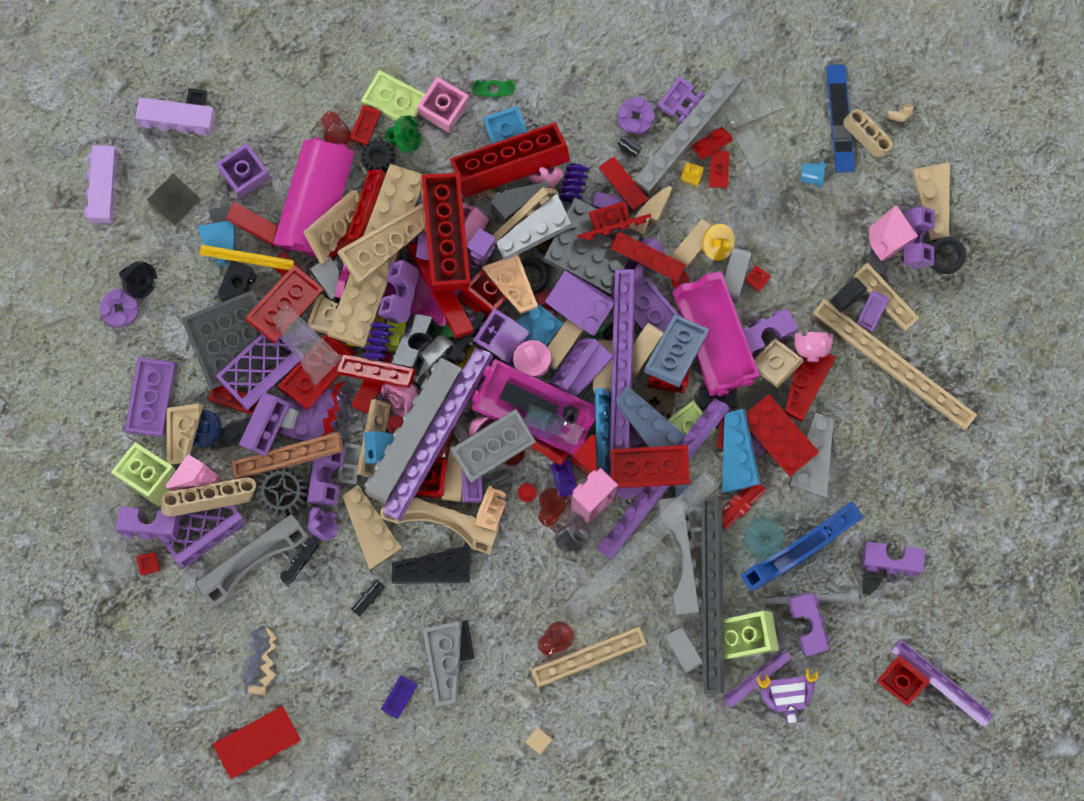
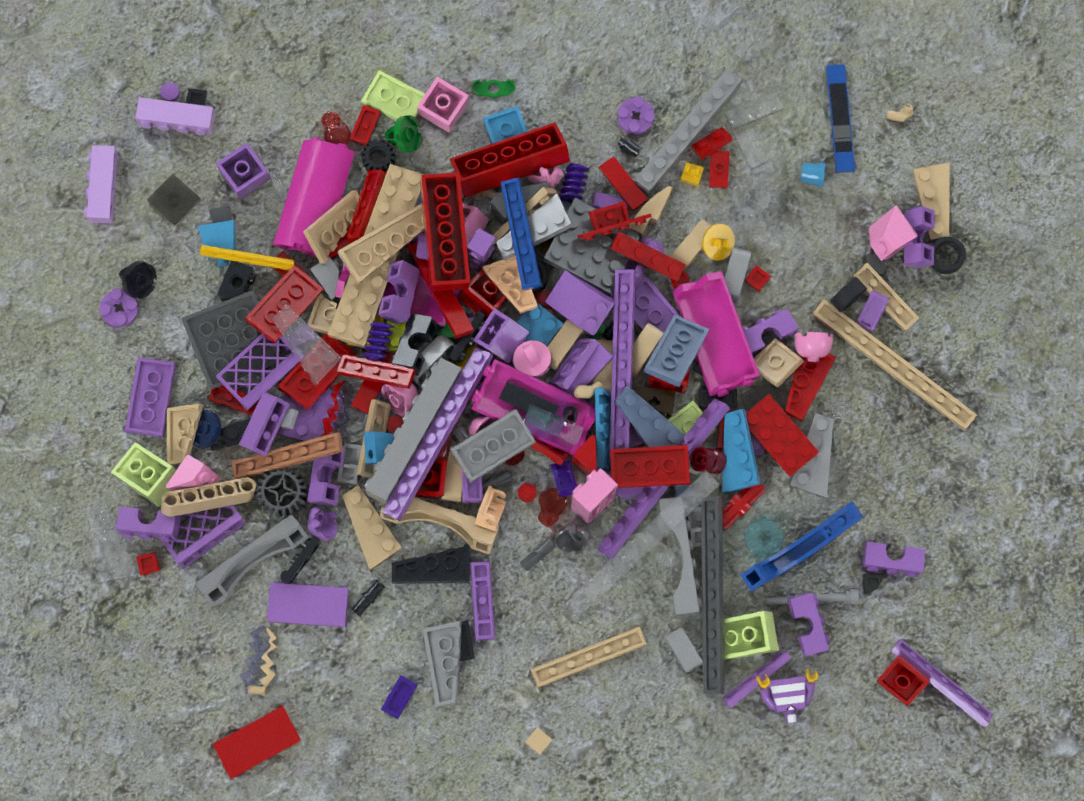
red tile [225,202,278,247] -> none
clear red hair [538,621,574,656] -> none
medium lavender plate [658,76,705,123] -> none
tan beam [843,109,893,157] -> none
none -> medium lavender tile [160,83,180,102]
none -> medium lavender tile [267,582,349,627]
none -> medium lavender plate [470,561,495,641]
none -> blue tile [501,177,542,291]
none -> dark grey axle [520,538,556,571]
none -> tan arm [574,381,603,398]
none -> dark red wheel [690,447,726,474]

